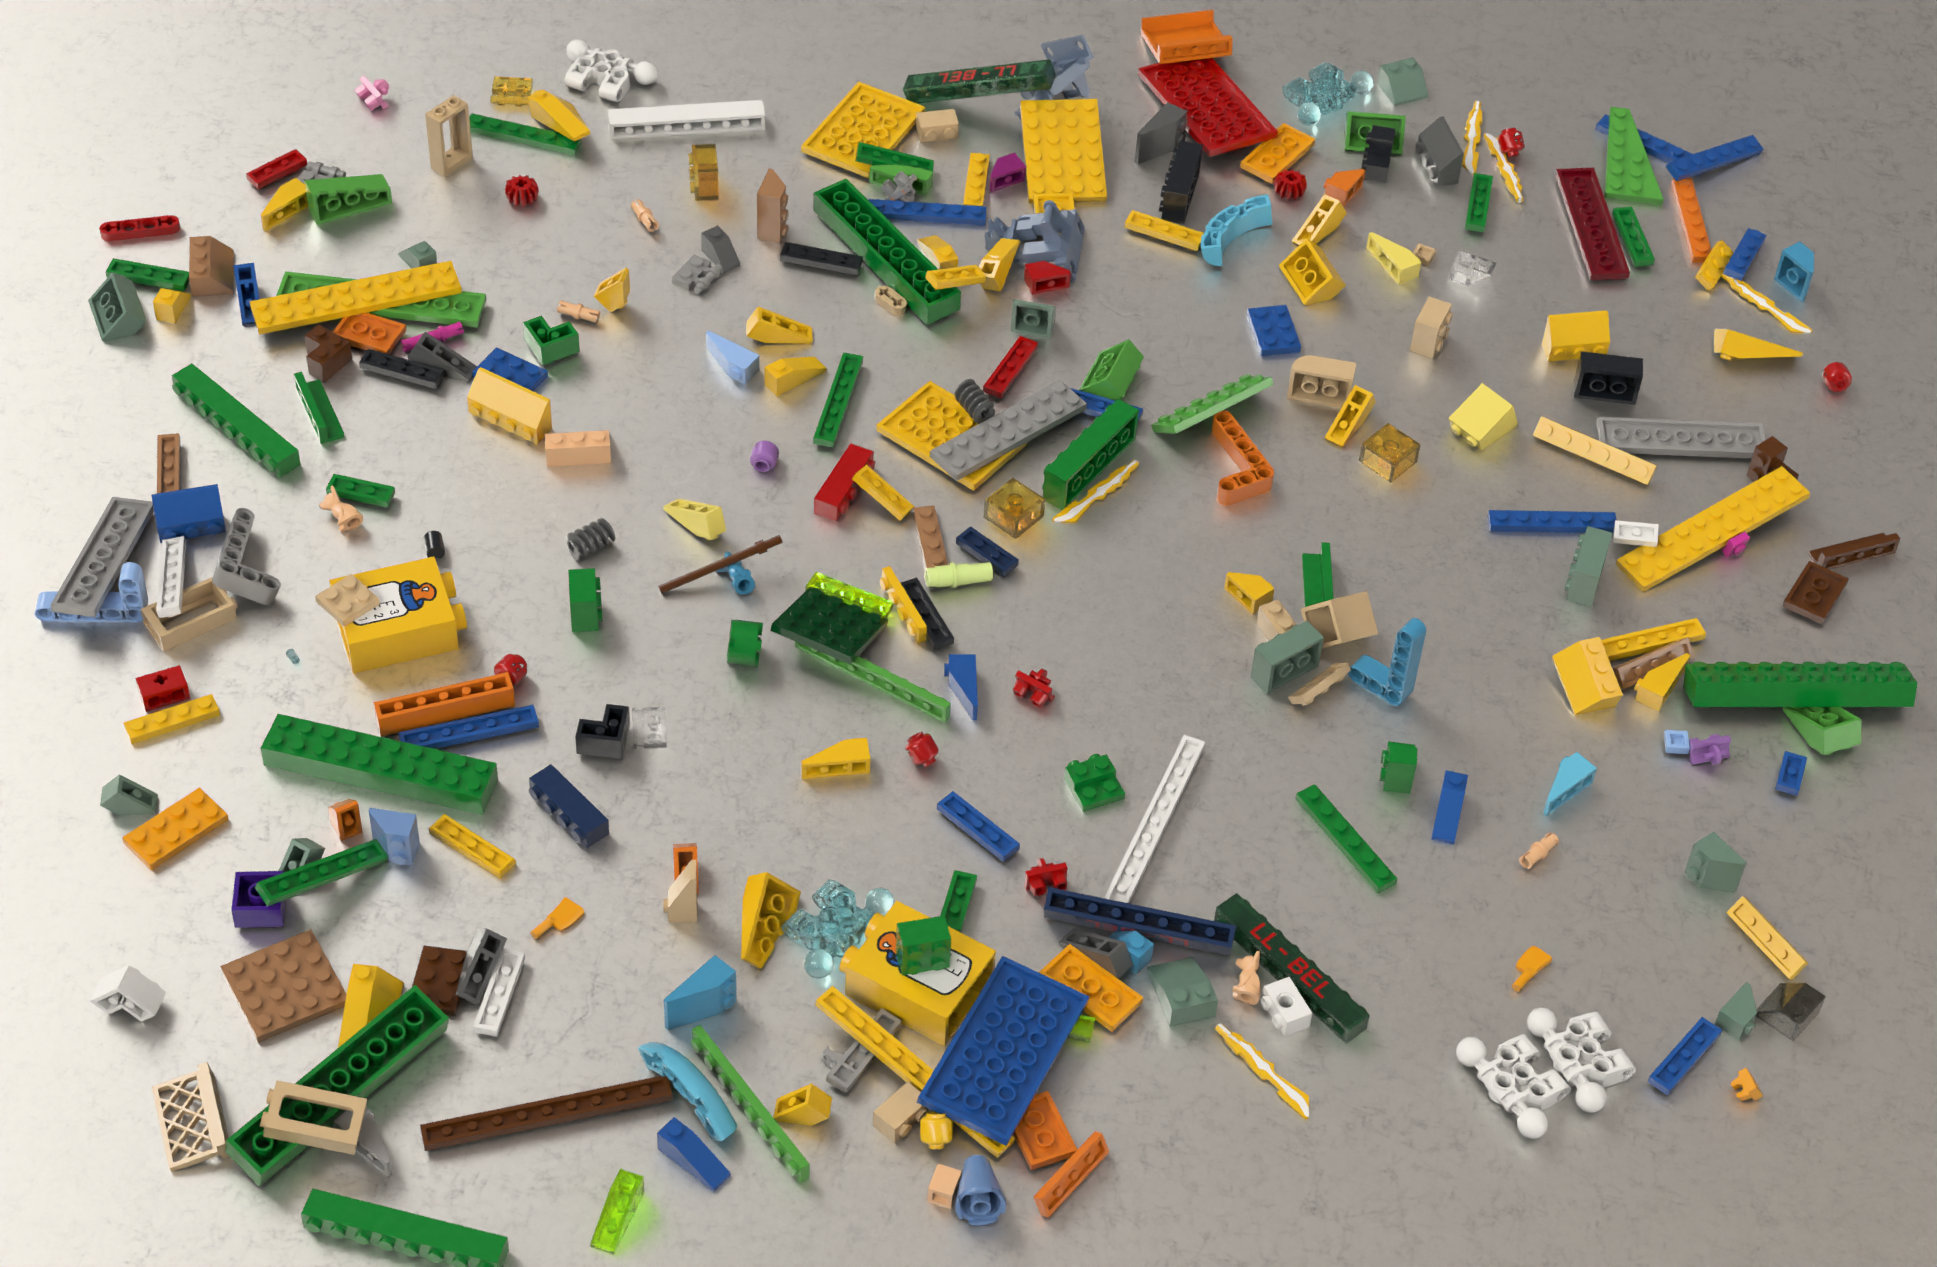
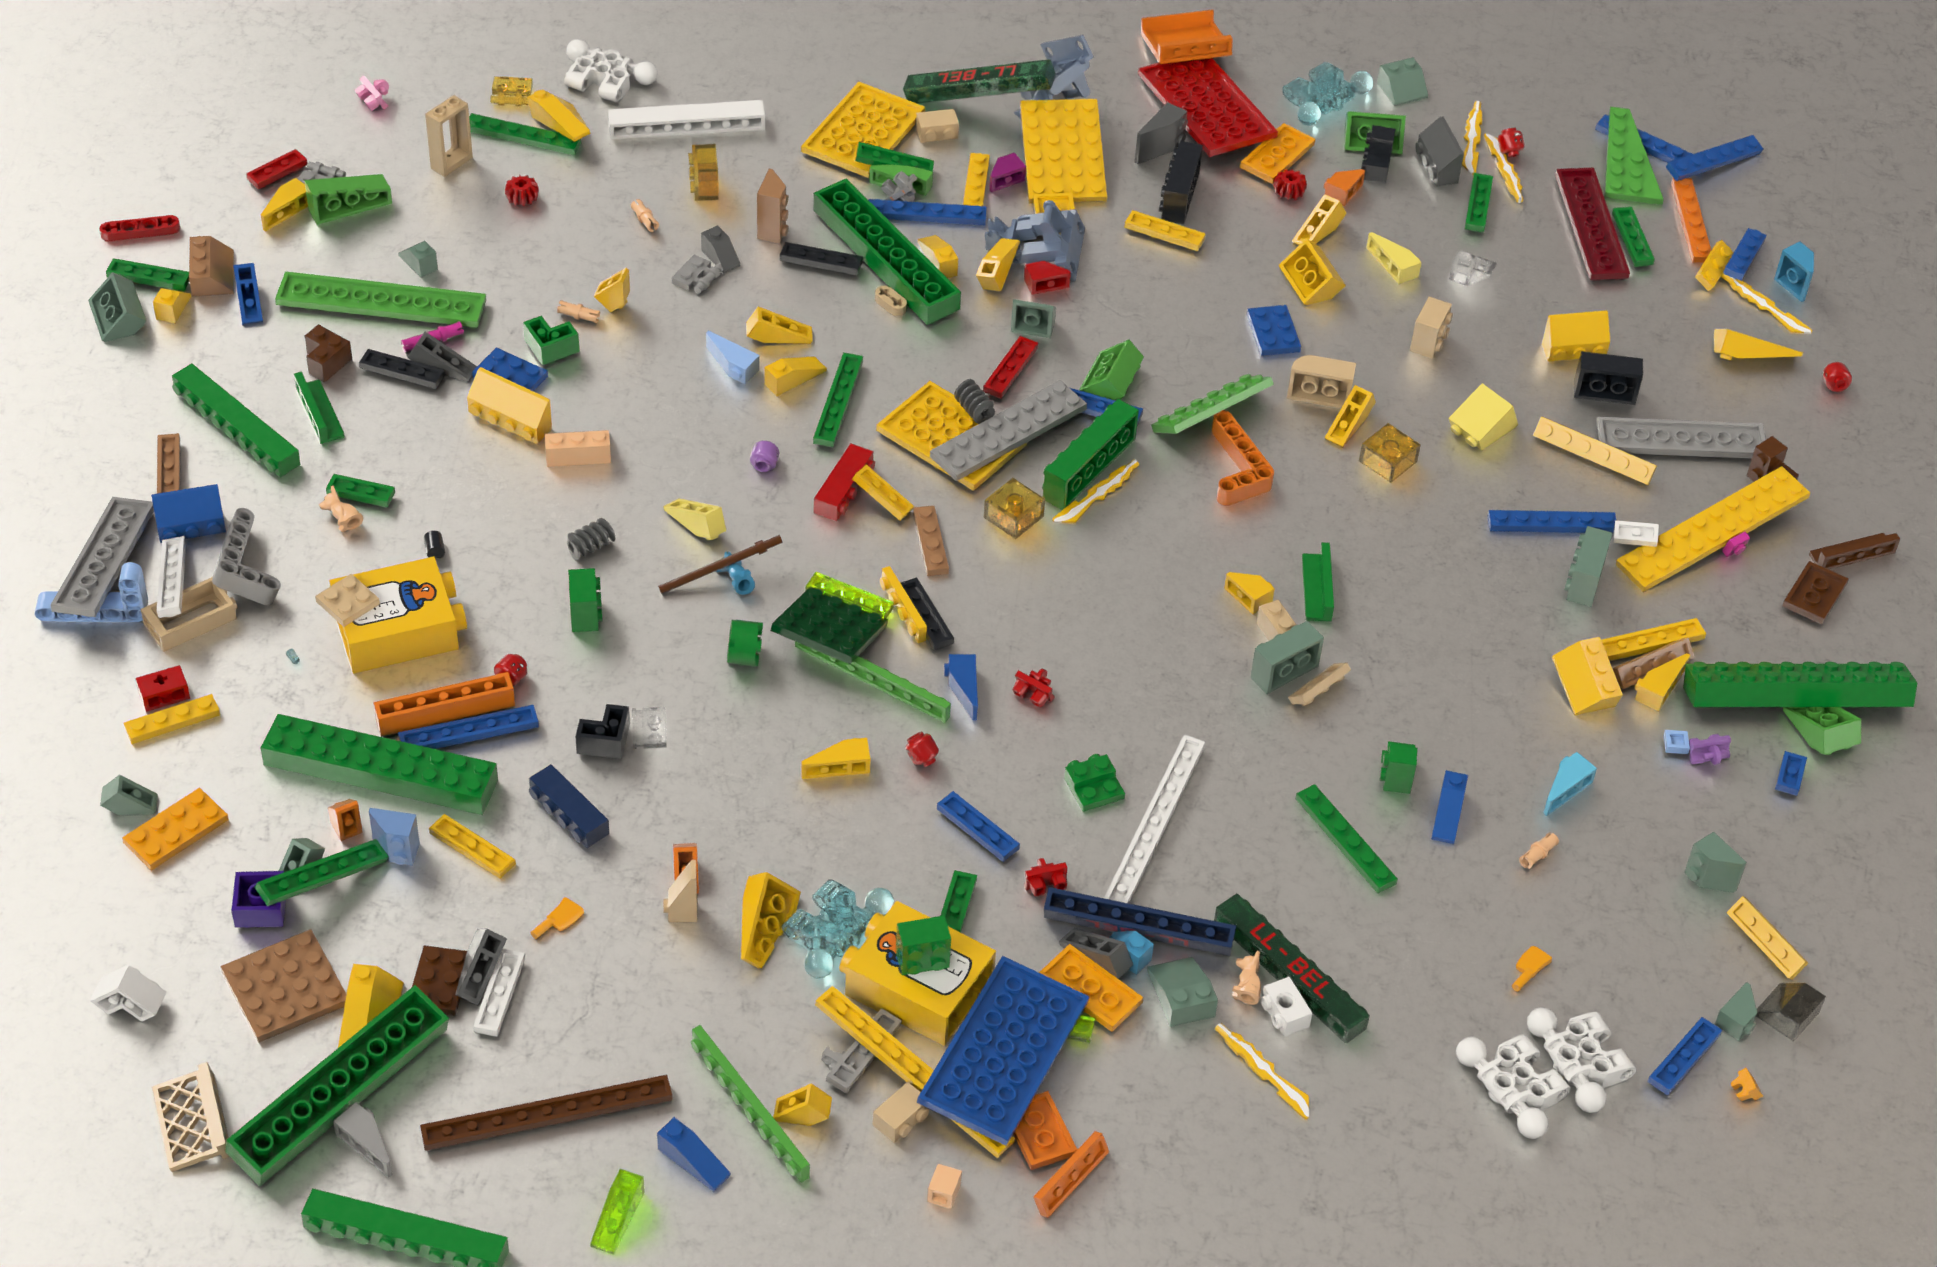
yellow plate [249,261,462,335] -> none
tan piece [260,1080,367,1155] -> none
orange plate [333,313,407,354] -> none
medium azure brick [638,1042,737,1141] -> none
dark azure slope [664,955,737,1030] -> none
yellow head [920,1111,953,1149] -> none
yellow plate [925,265,987,290] -> none
yellowish green piece [925,562,993,589] -> none
medium blue cone [955,1155,1006,1225] -> none
dark blue plate [956,526,1019,577] -> none
medium azure brick [1201,194,1272,266] -> none
tan slope [1301,591,1378,648] -> none
dark azure beam [1348,618,1426,706] -> none
tan tile [1413,243,1437,266] -> none

